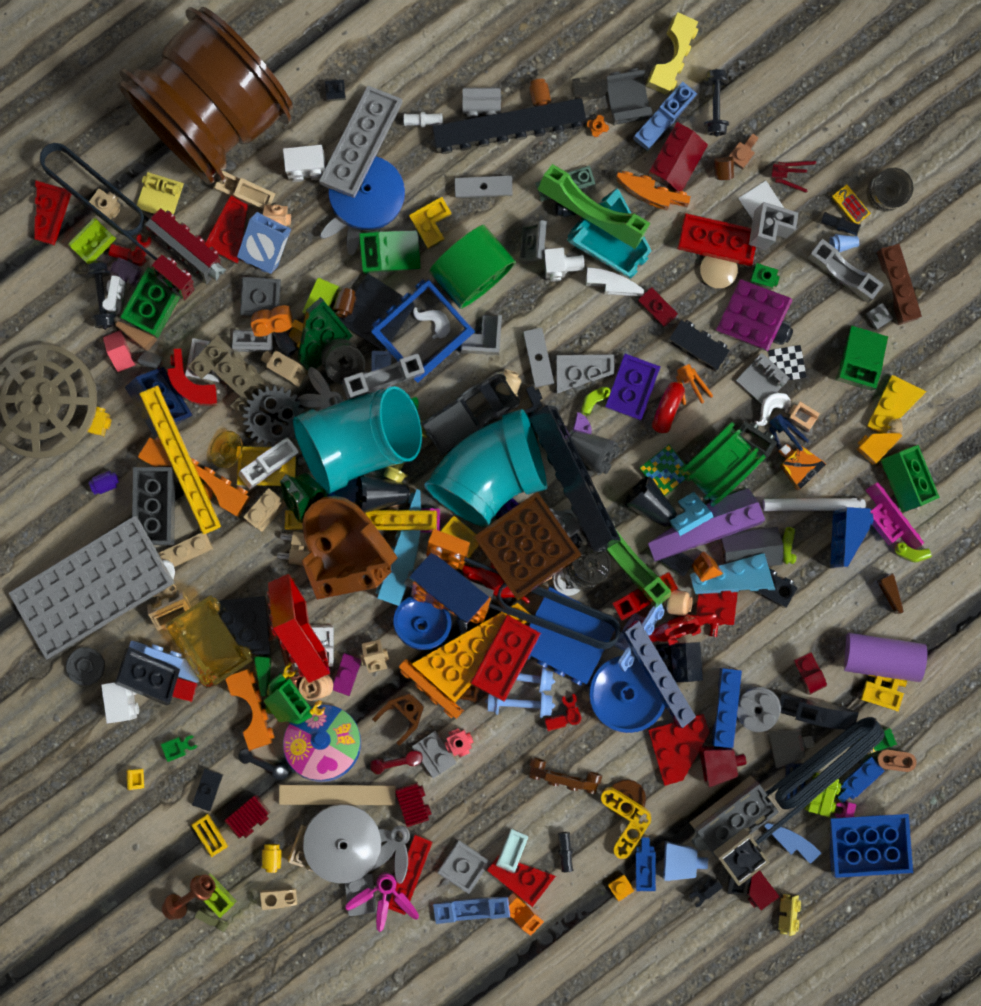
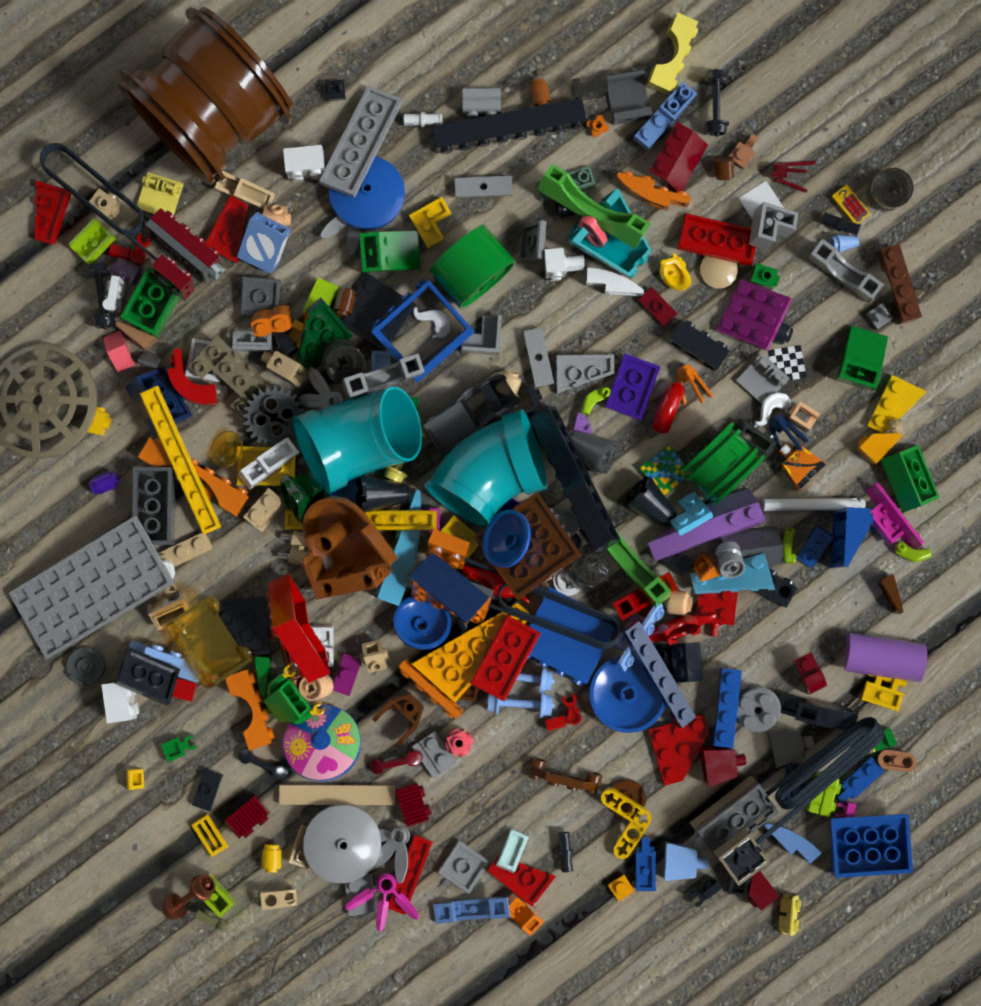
none -> blue dish [483,510,531,568]
none -> coral plate [578,216,607,248]
none -> yellow hat [660,253,691,291]
none -> light grey wheel [715,542,745,578]
none -> blue plate [796,525,834,568]

